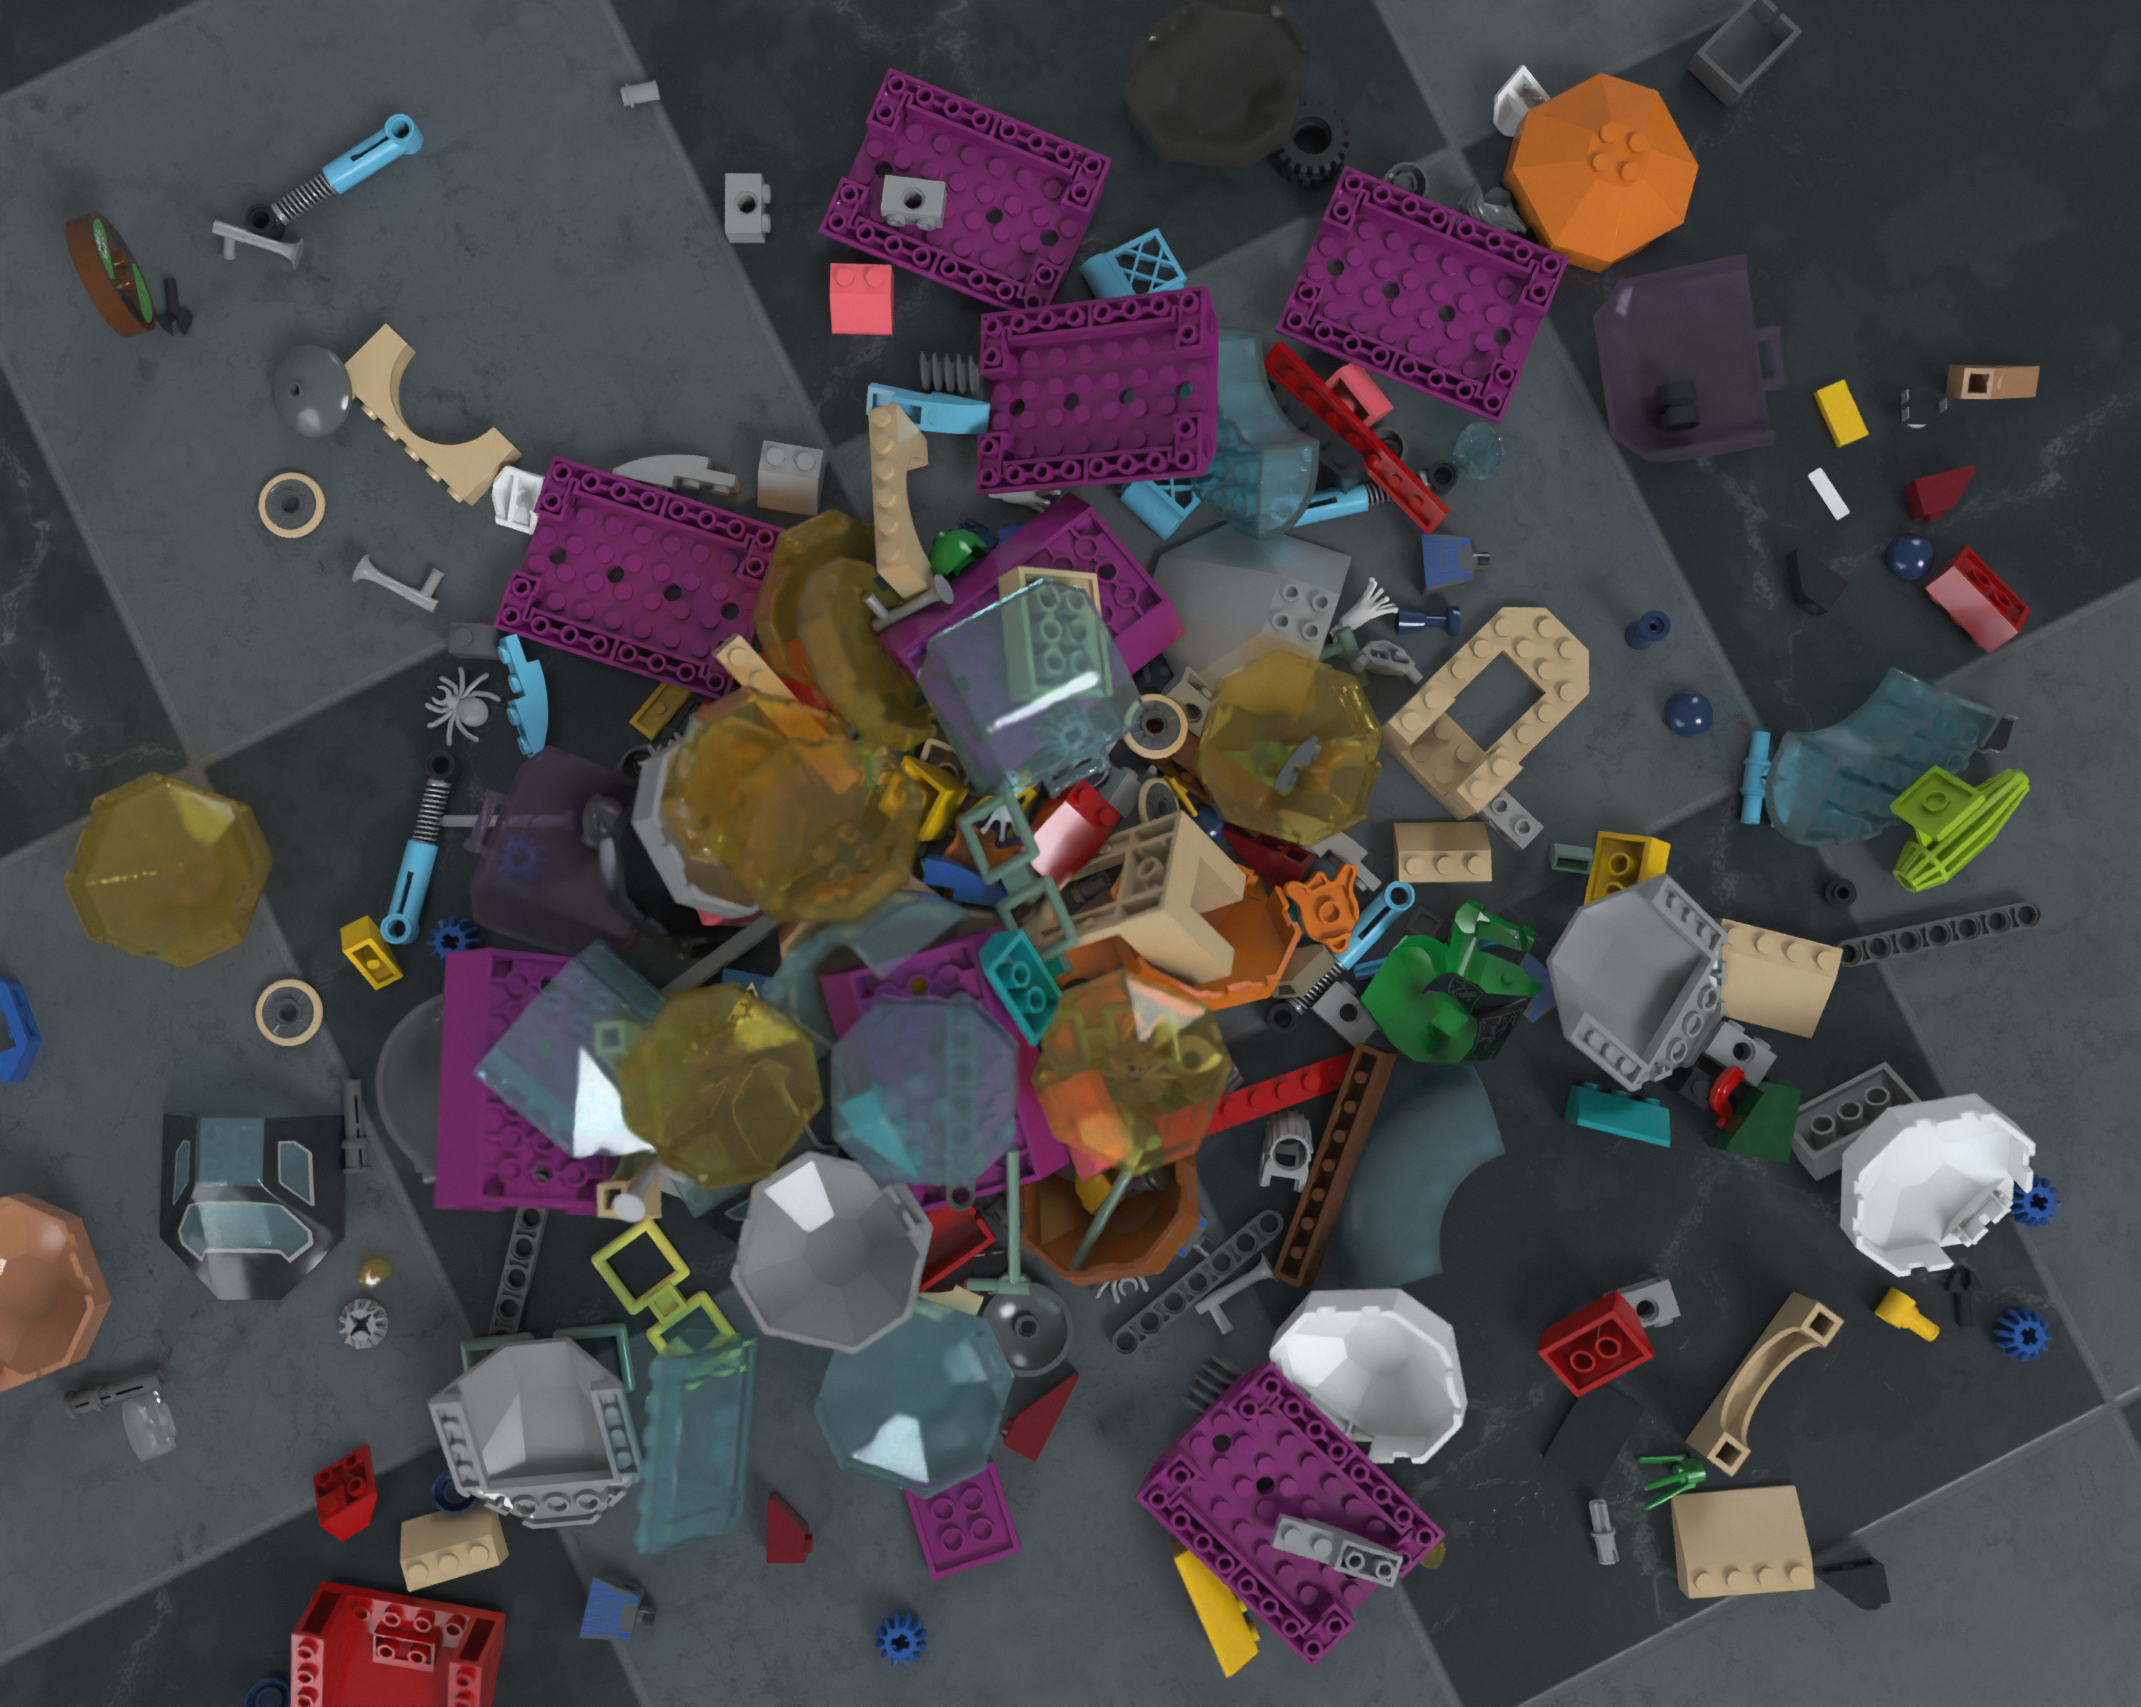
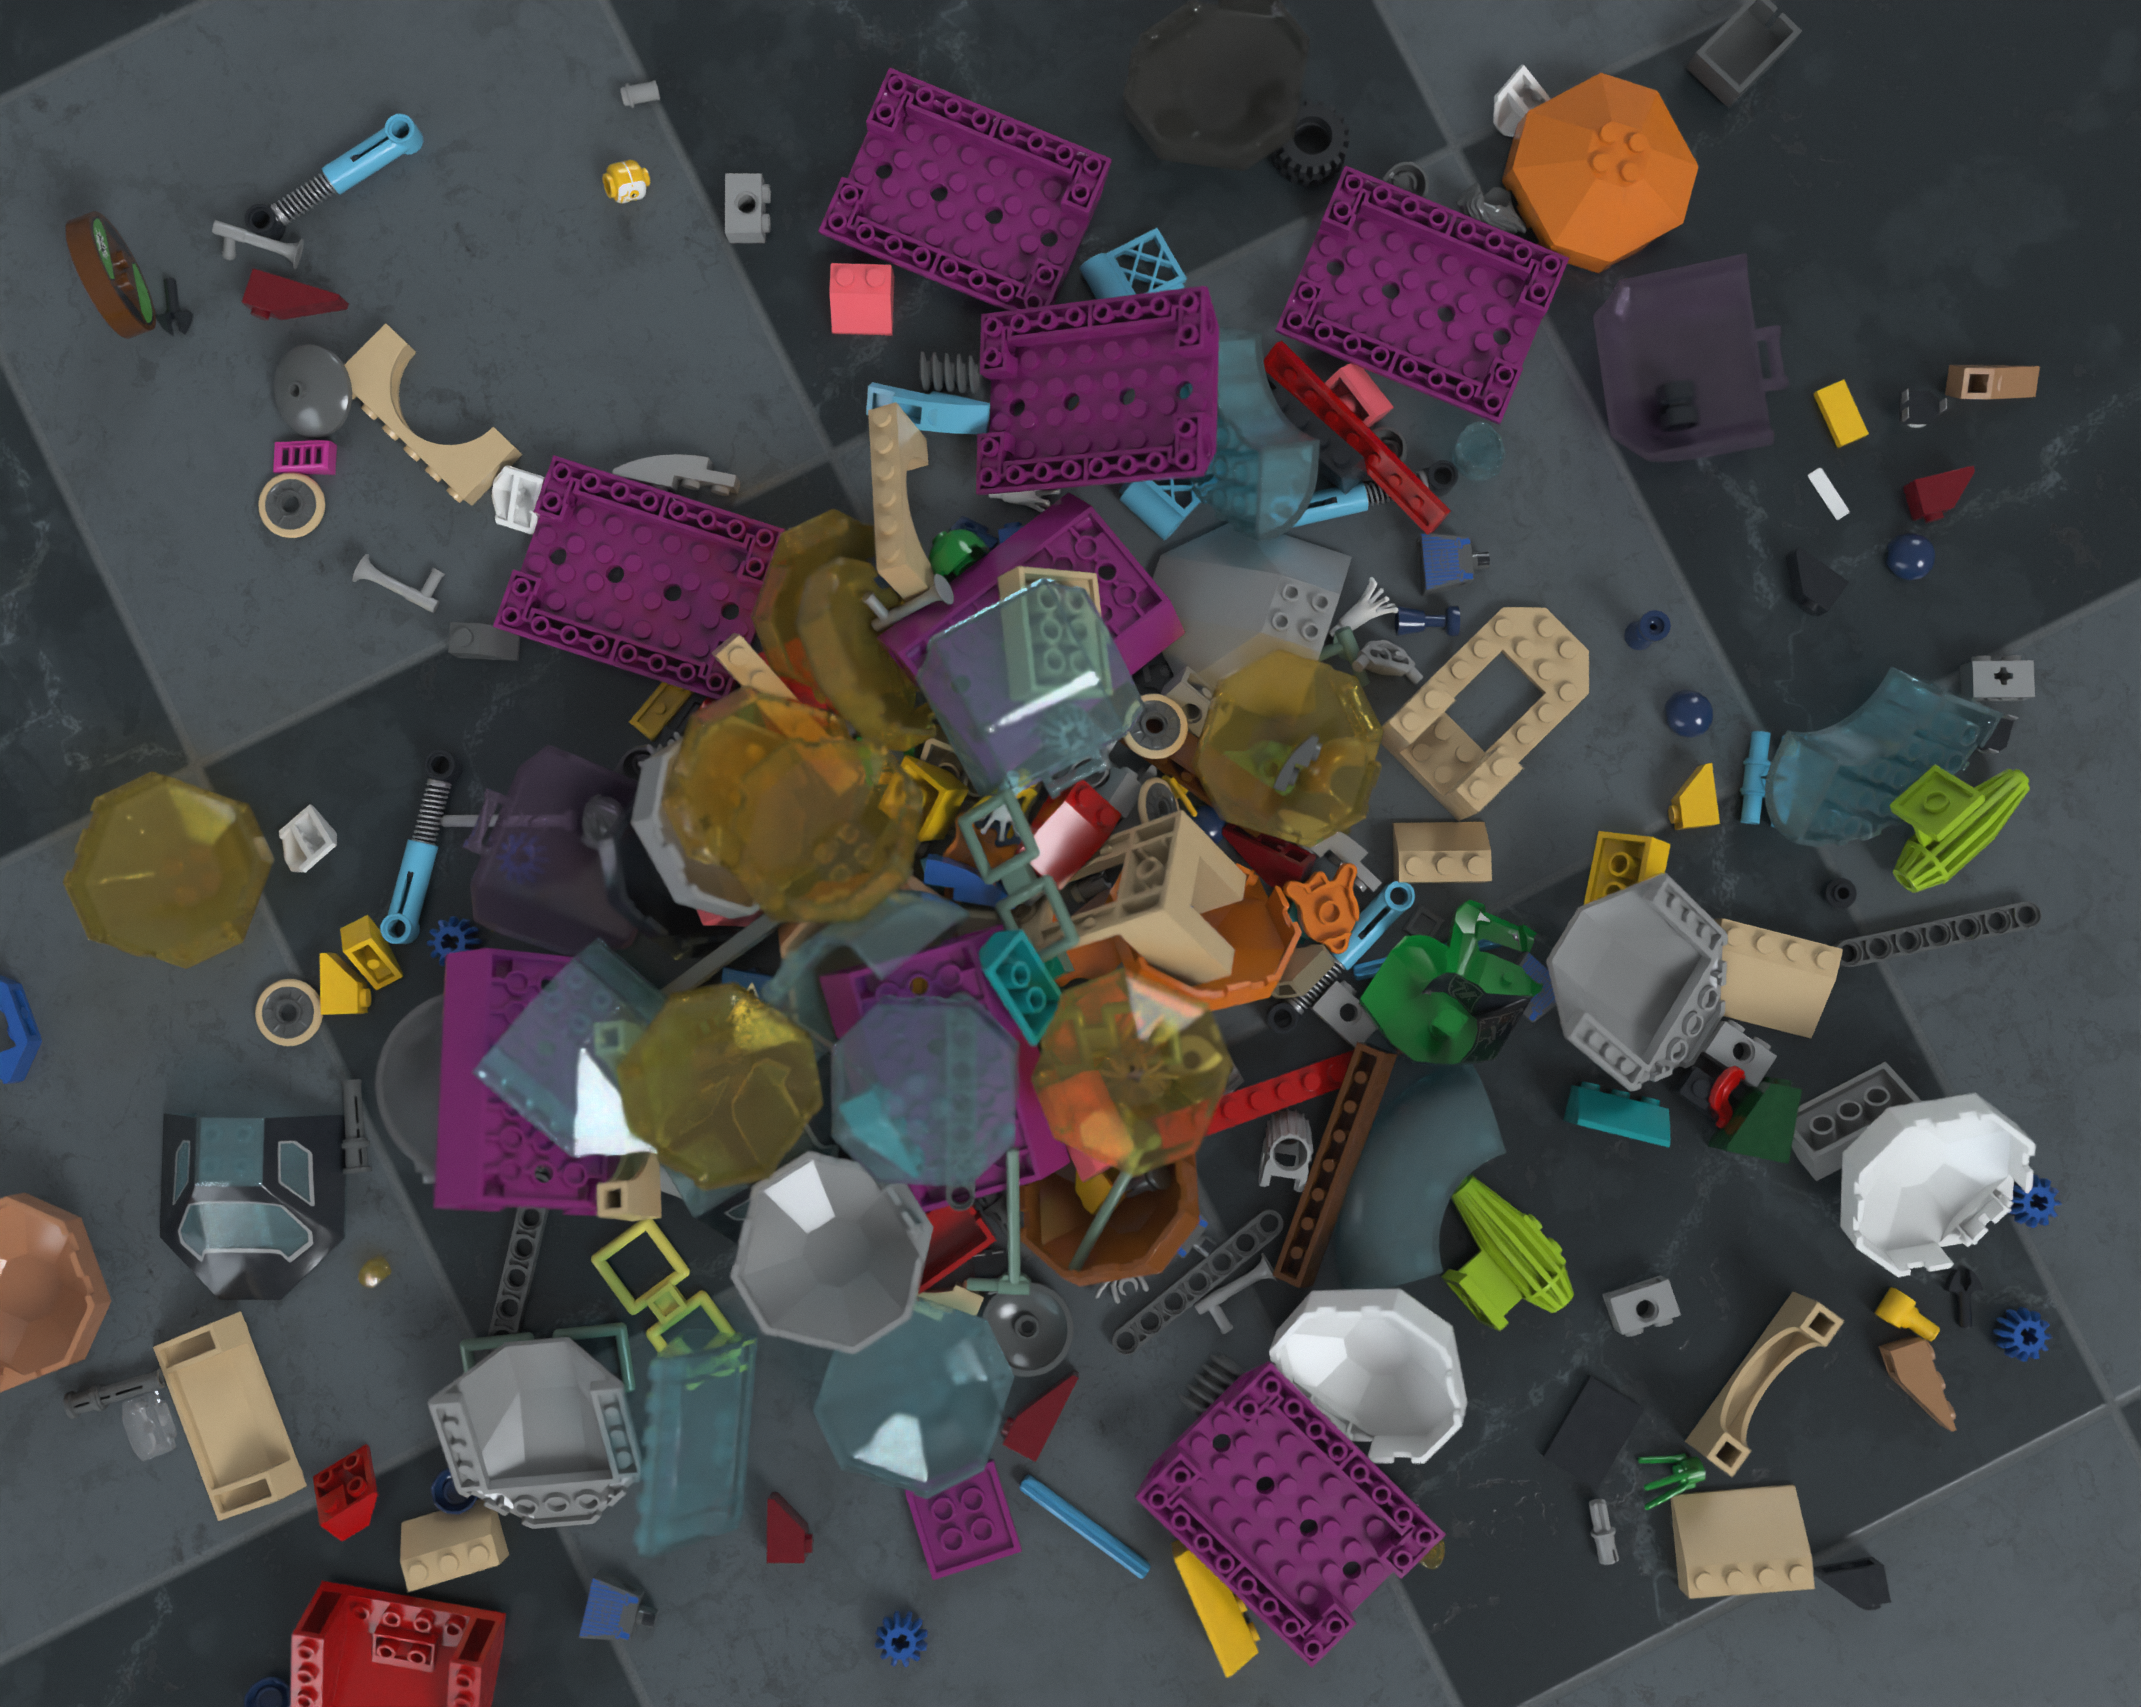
light grey gear [338,1298,388,1349] -> none
light grey animal [425,667,501,746] -> none
medium azure slope [497,634,548,760] -> none
light grey piece [613,1151,690,1222] -> none
light grey slope [757,440,828,517] -> none
light grey brick [880,175,947,230] -> none
light grey slope [1270,1513,1403,1588] -> none
light grey brick [1476,789,1544,852] -> none
red slope [1538,1289,1654,1398] -> none
sand green piece [1547,843,1594,875] -> none
red slope [1925,545,2030,654] -> none
none -> tan slope [153,1311,307,1521]
none -> dark red slope [242,268,349,321]
none -> dark pink slope [273,440,337,475]
none -> white slope [279,804,337,873]
none -> yellow slope [320,953,371,1015]
none -> yellow head [602,160,650,204]
none -> dark azure axle [1019,1474,1151,1579]
none -> lime piece [1441,1174,1574,1331]
none -> yellow slope [1668,763,1720,830]
none -> medium nougat slope [1879,1335,1956,1432]
none -> light grey brick [1960,655,2035,702]

